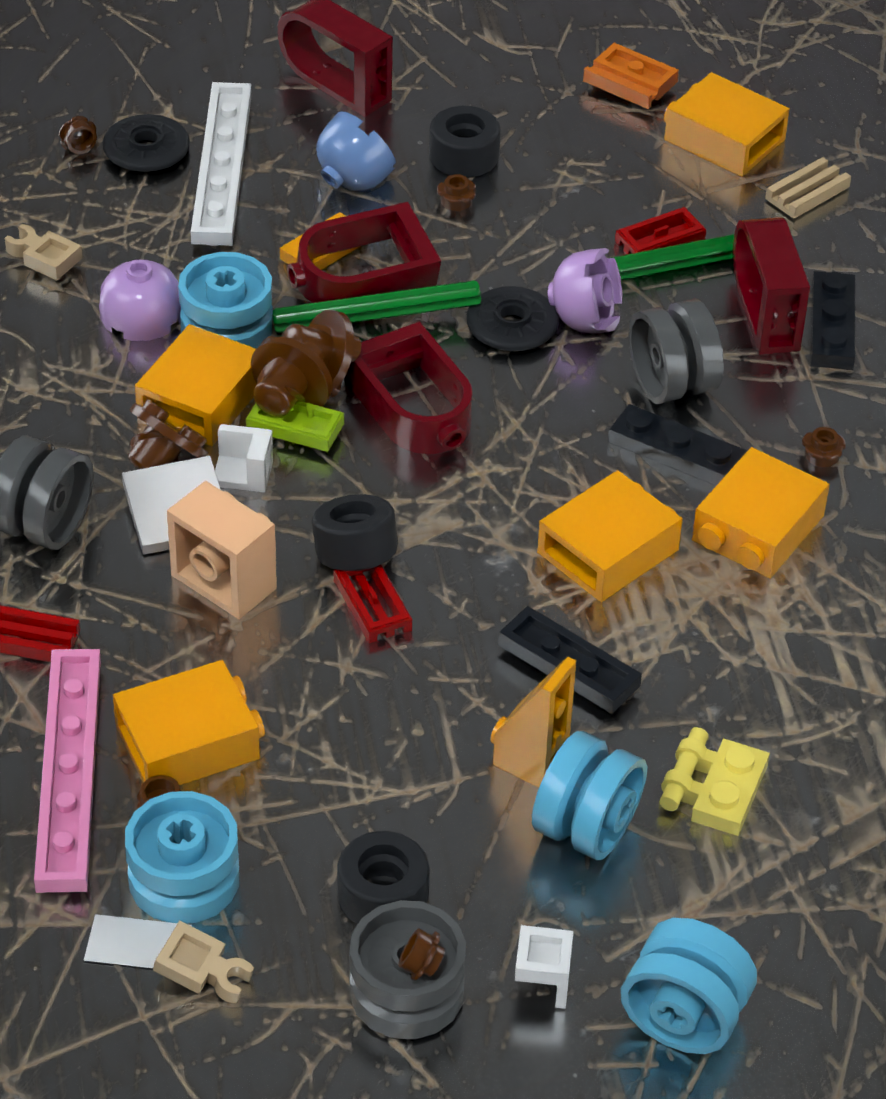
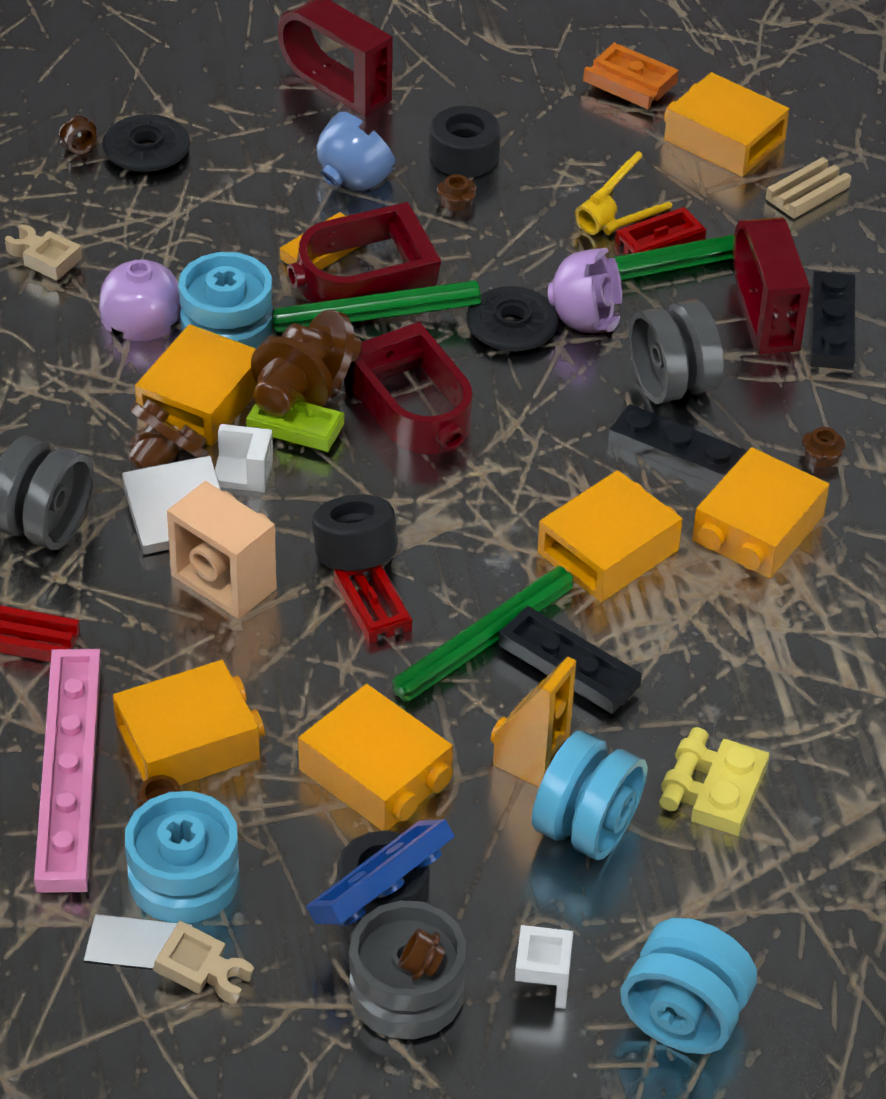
white plate [191,82,252,246] -> none
none -> light orange brick [298,683,453,831]
none -> blue plate [305,819,455,927]
none -> green axle [392,566,574,702]
none -> yellow plant [575,151,673,235]

